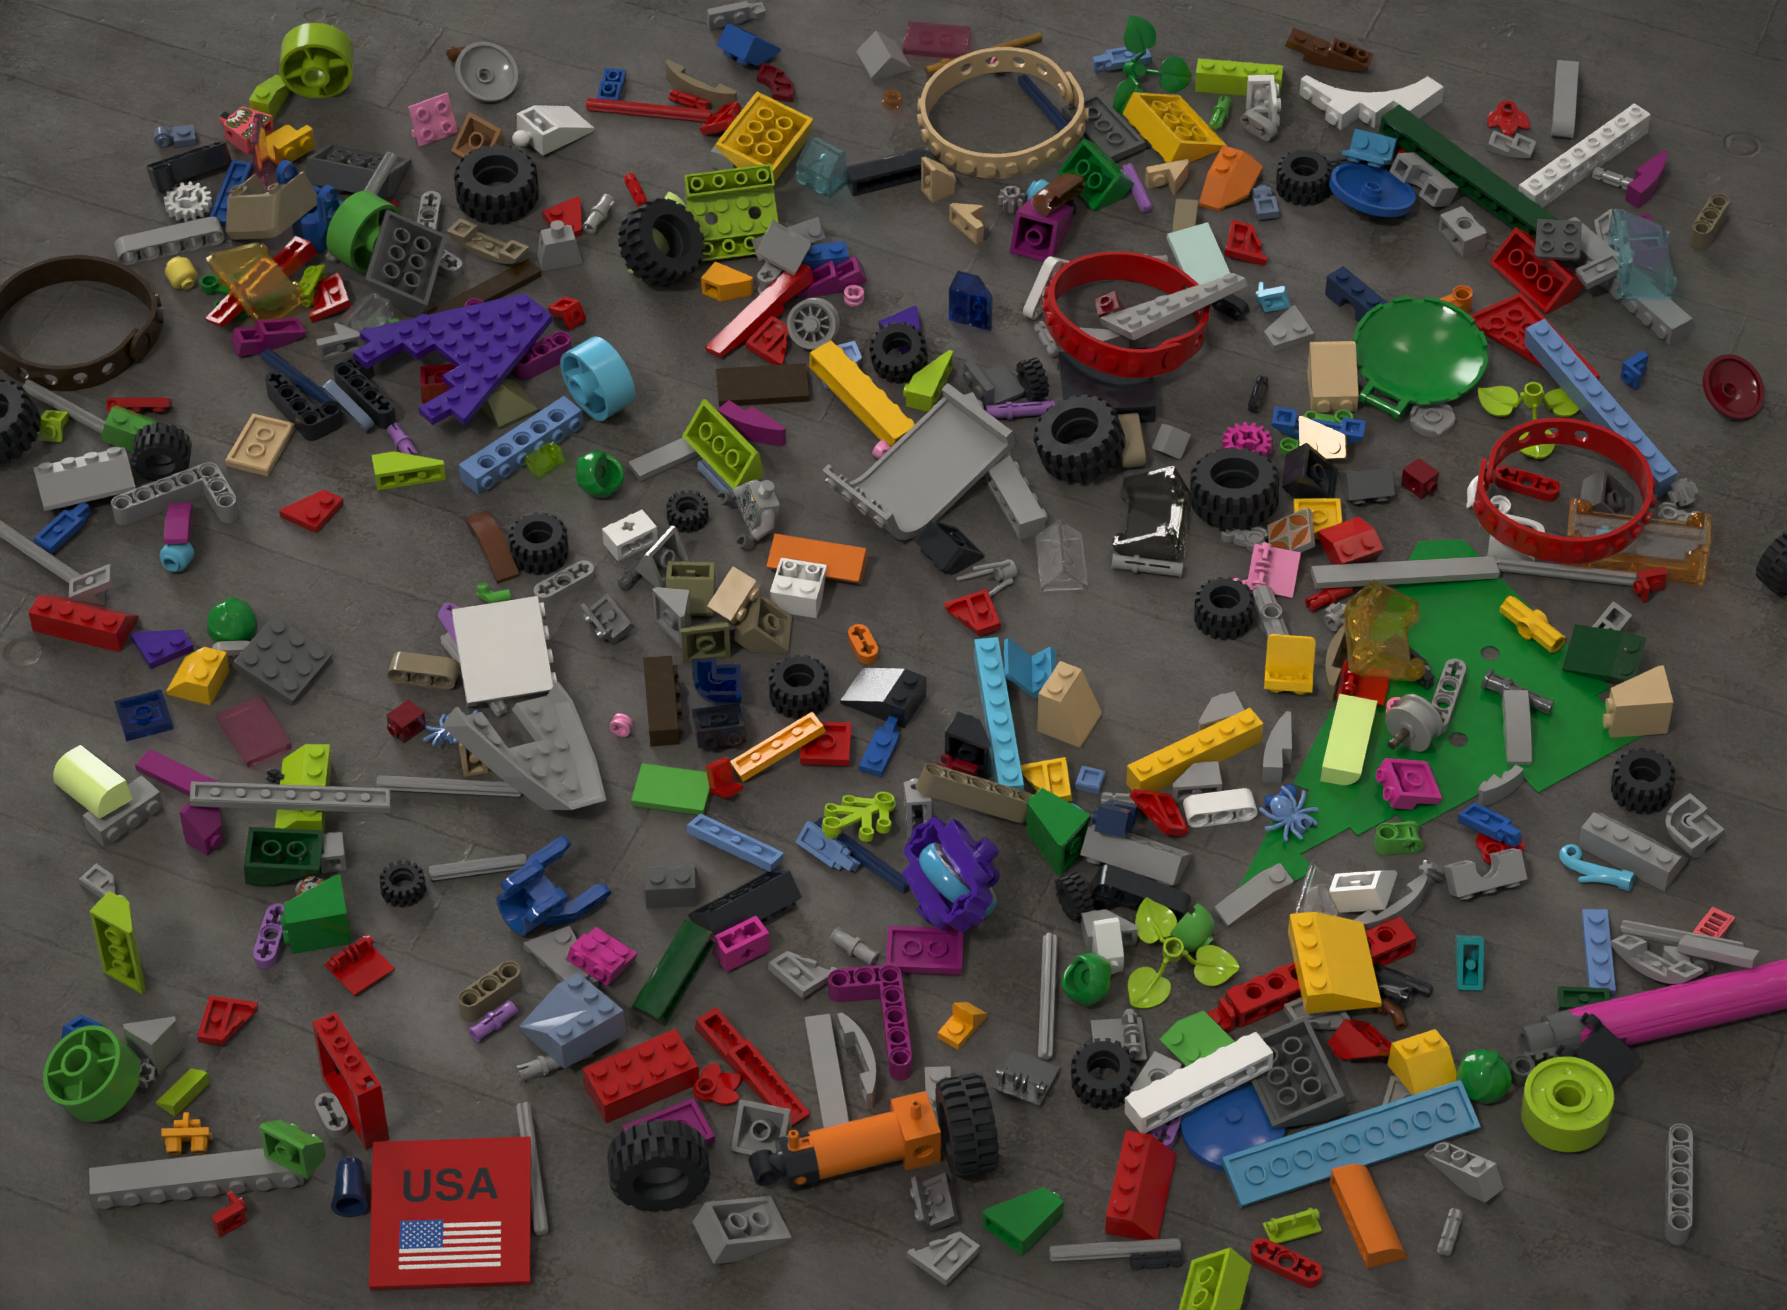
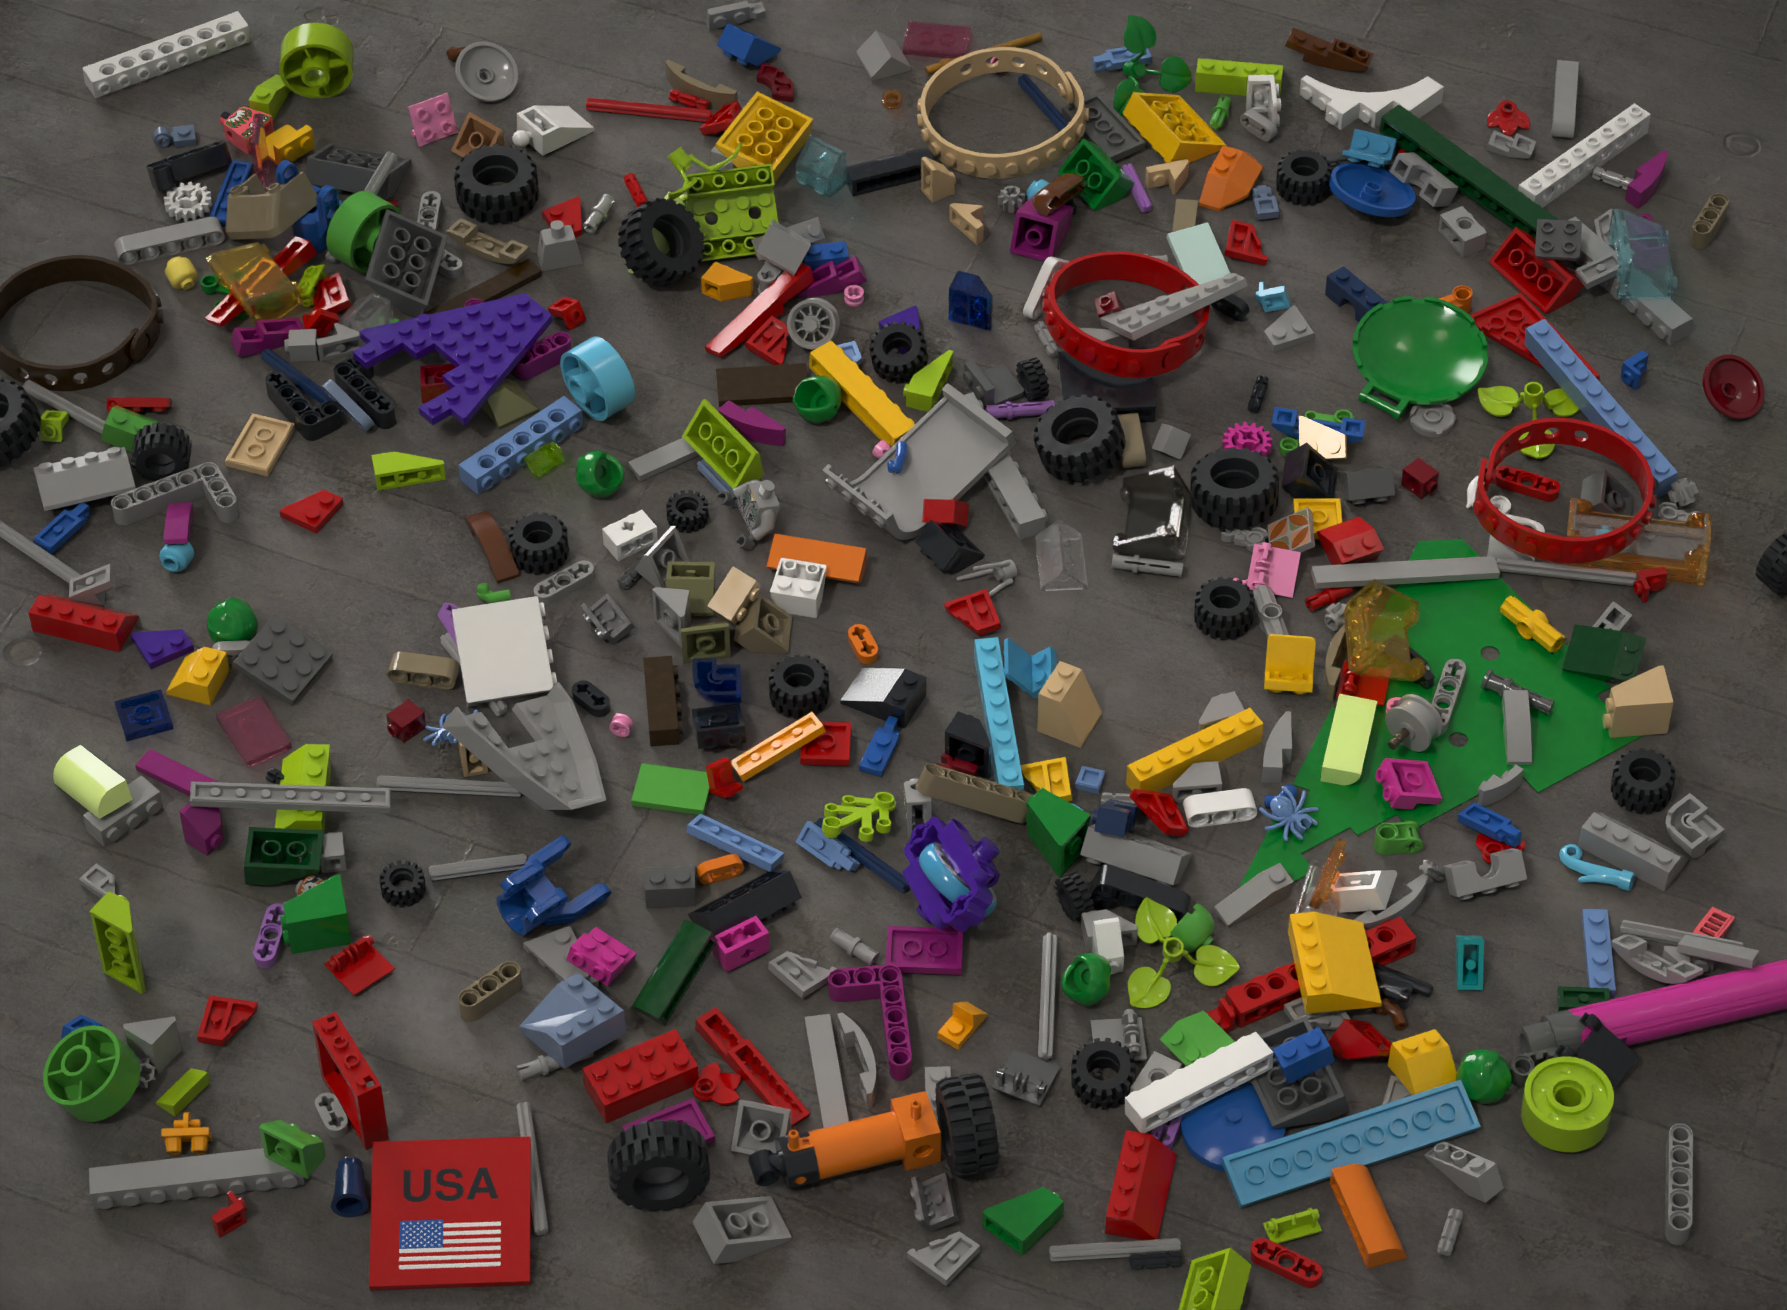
medium lavender pin [387,423,420,456] -> none
medium lavender pin [468,1000,518,1042] -> none
blue slope [597,68,626,101] -> none
tan slope [1307,341,1358,413] -> none
none -> white brick [82,11,251,98]
none -> light grey brick [285,329,318,362]
none -> red bracket [302,308,339,338]
none -> black beam [572,680,610,717]
none -> lime plant [667,142,742,202]
none -> orange beam [696,854,744,885]
none -> green piece [793,376,842,424]
none -> blue arm [887,441,908,474]
none -> red slope [922,499,969,527]
none -> blue brick [1273,1027,1335,1084]
none -> clear orange plate [1308,838,1347,910]

